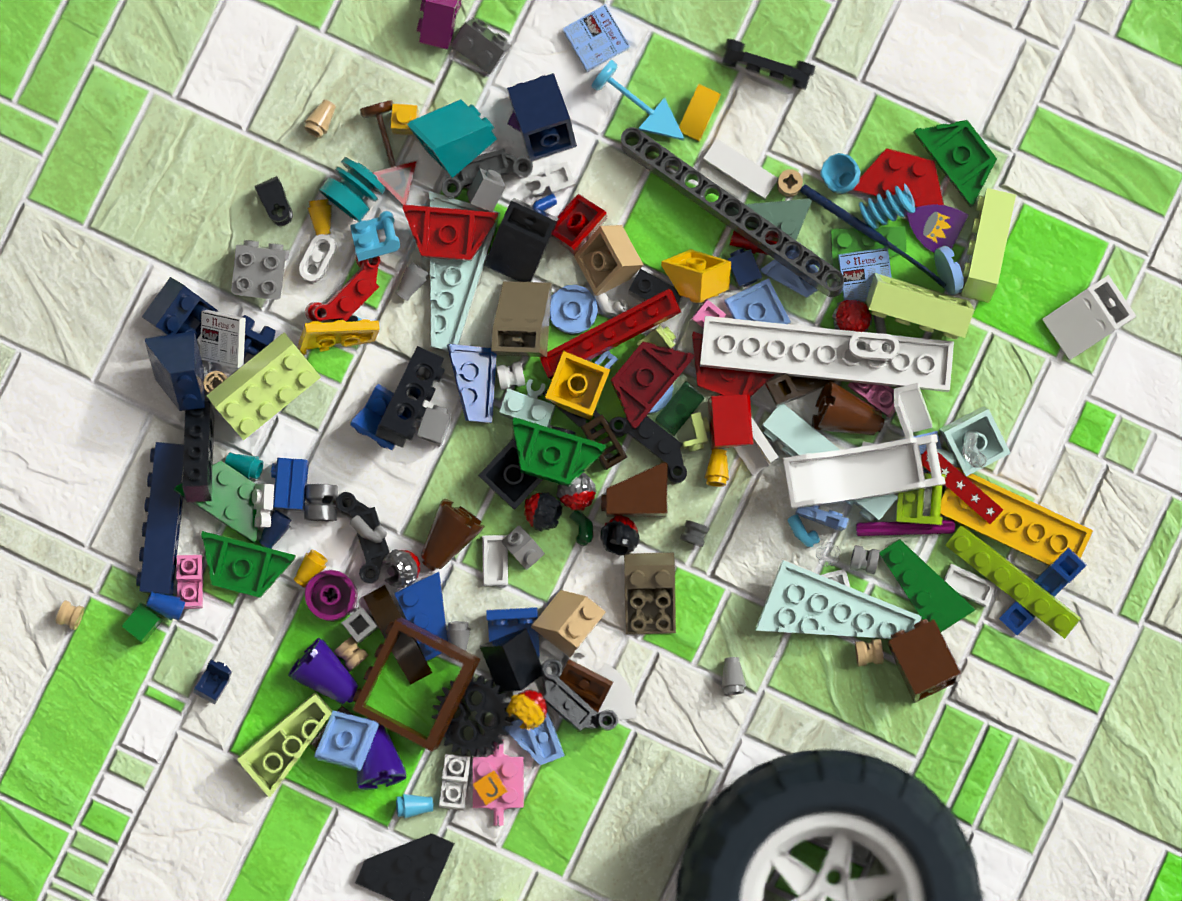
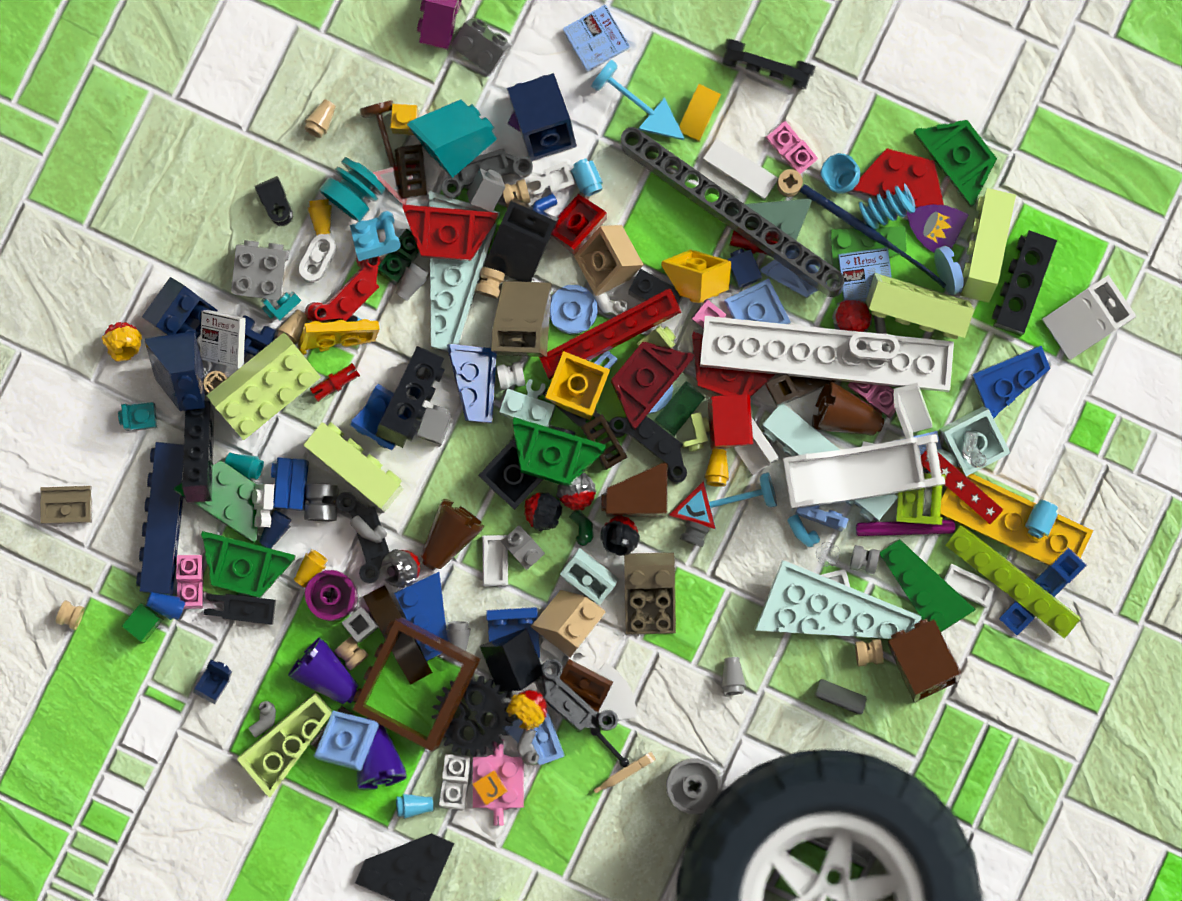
none -> dark tan plate [40,486,92,524]
none -> yellow piece [101,322,142,361]
none -> teal bracket [118,402,157,431]
none -> black hinge [204,594,276,625]
none -> light grey arm [249,701,276,738]
none -> teal bracket [261,291,302,321]
none -> tan cone [275,310,308,344]
none -> yellowish green brick [303,422,403,512]
none -> red pin [310,363,360,402]
none -> dark green slope [378,228,420,286]
none -> dark brown slope [394,144,427,199]
none -> tan wheel [475,267,505,298]
none -> tan wheel [503,179,531,208]
none -> light grey arm [517,729,539,765]
none -> light aqua brick [560,548,619,605]
none -> medium azure brick [571,158,603,197]
none -> black hinge [590,729,629,767]
none -> tan piece [594,752,656,793]
none -> light grey wheel [666,759,722,814]
none -> medium azure piece [669,472,777,529]
none -> bright pink slope [765,121,818,174]
none -> dark grey slope [814,679,867,715]
none -> blue wing [971,346,1051,419]
none -> black brick [991,230,1057,336]
none -> medium azure brick [1025,499,1058,539]

